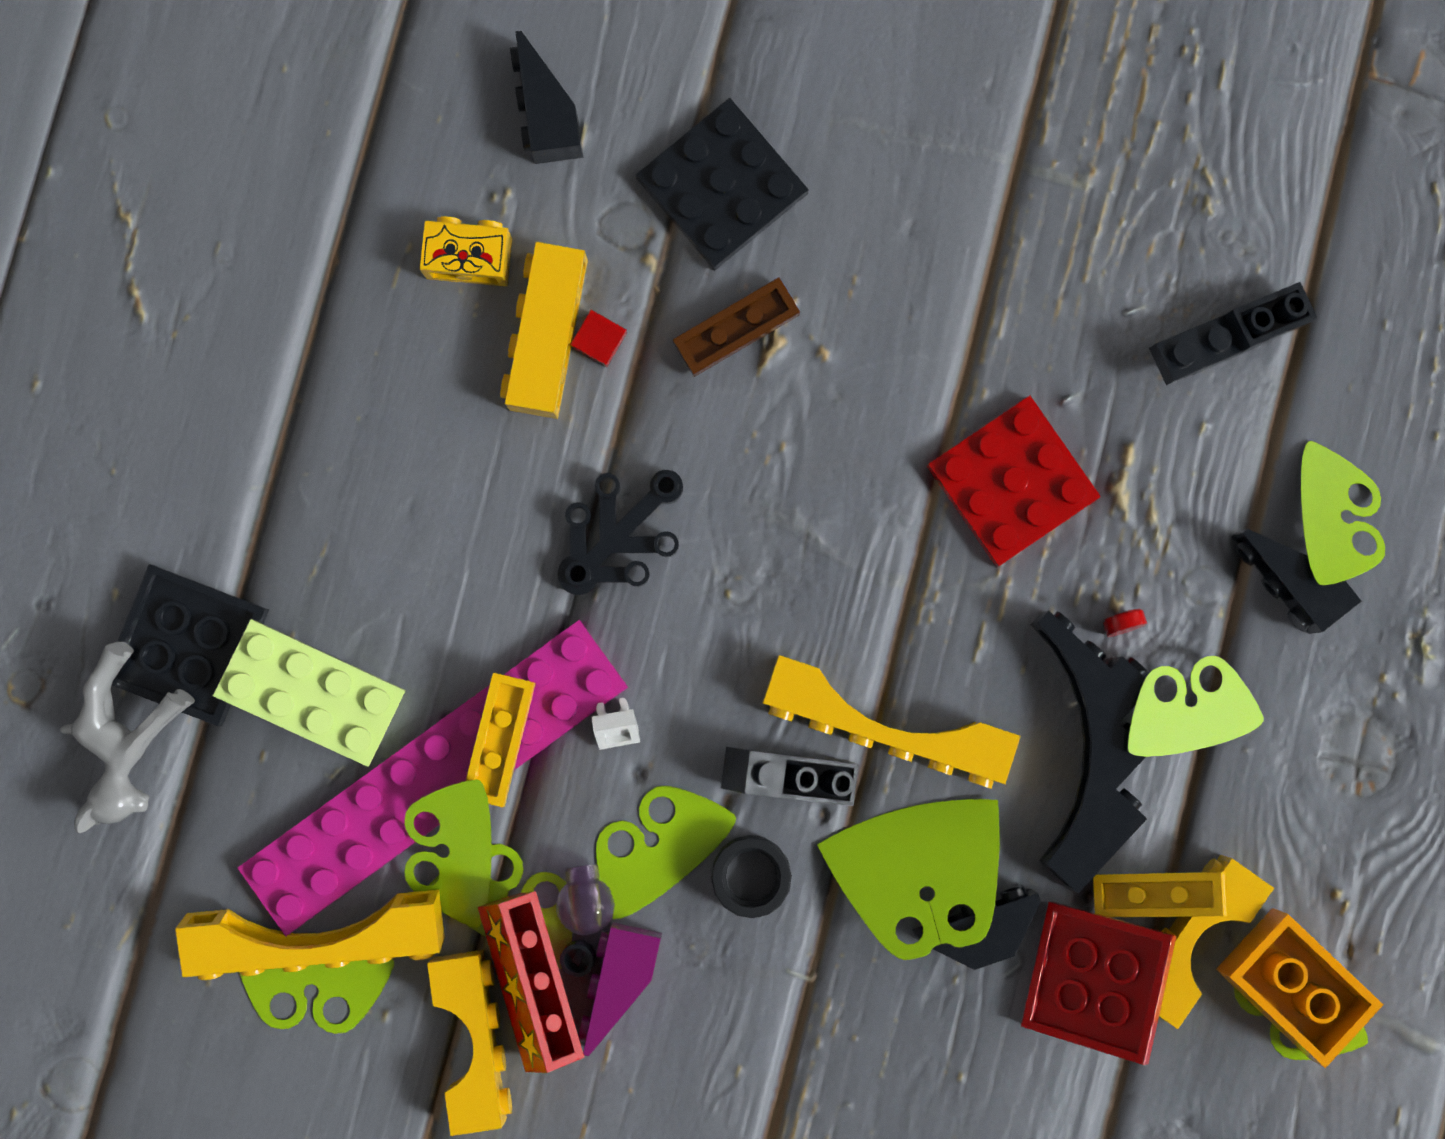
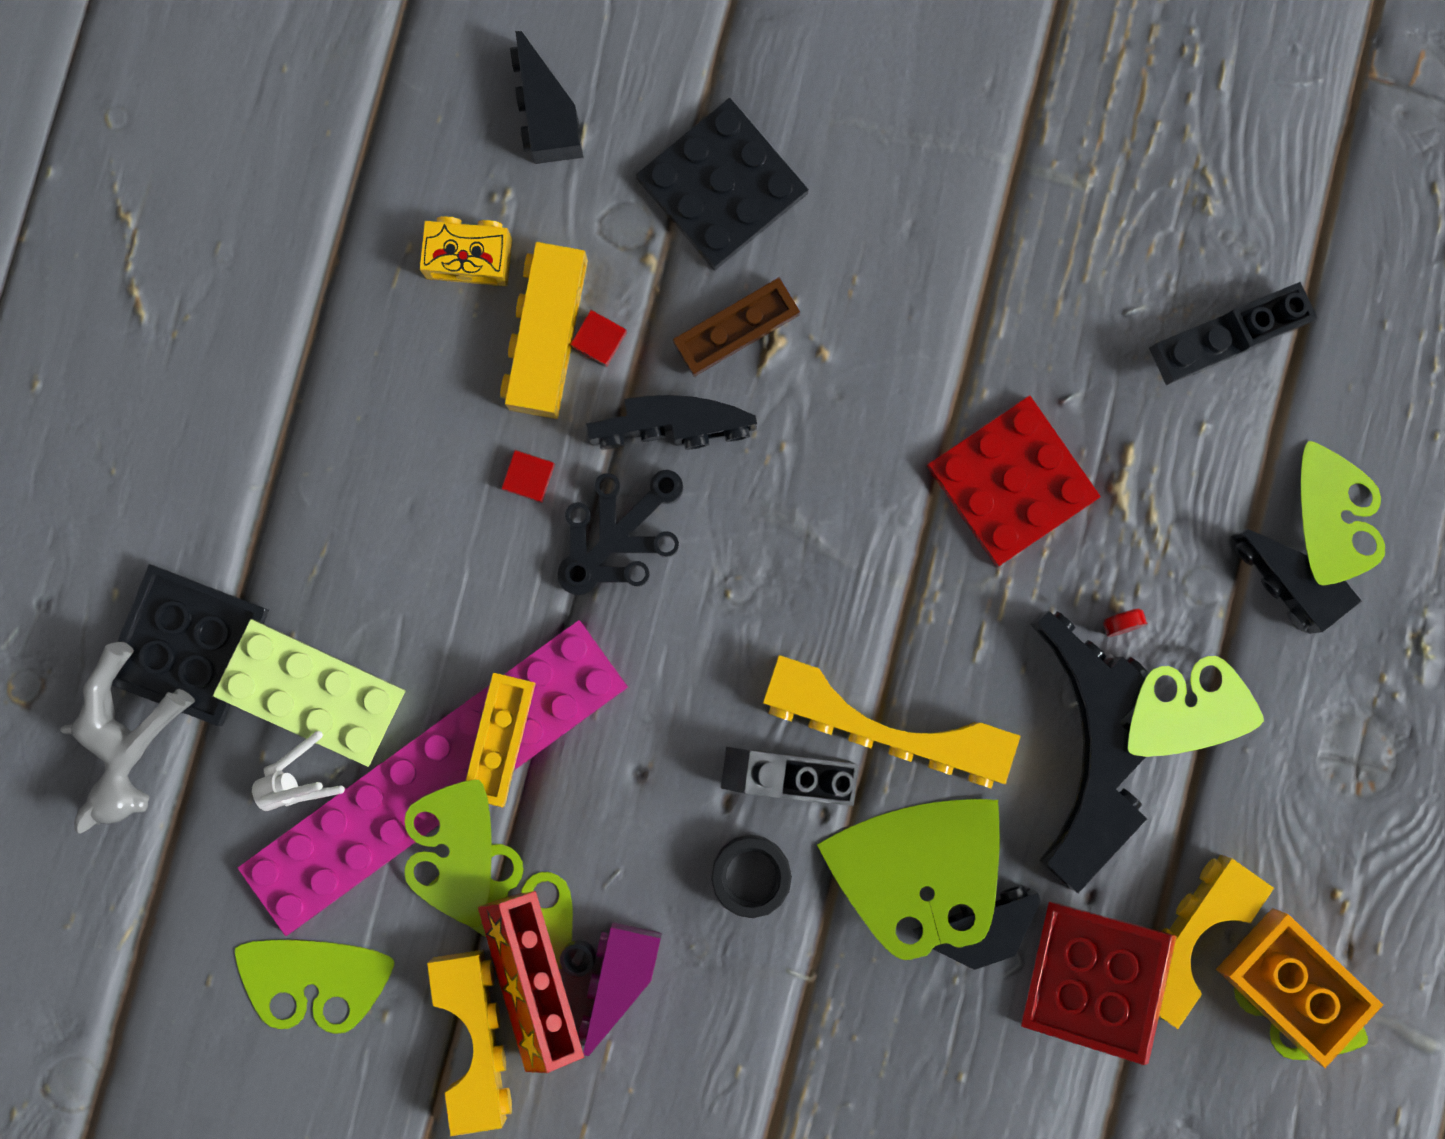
yellow arch [175,890,445,980] -> none
clear purple piece [556,865,615,935] -> none
white tile [592,698,640,750] -> none
lime piece [596,786,736,919] -> none
yellow plate [1093,872,1227,917] -> none
none -> white plant [252,731,345,811]
none -> red tile [502,450,555,503]
none -> black slope [586,395,757,450]

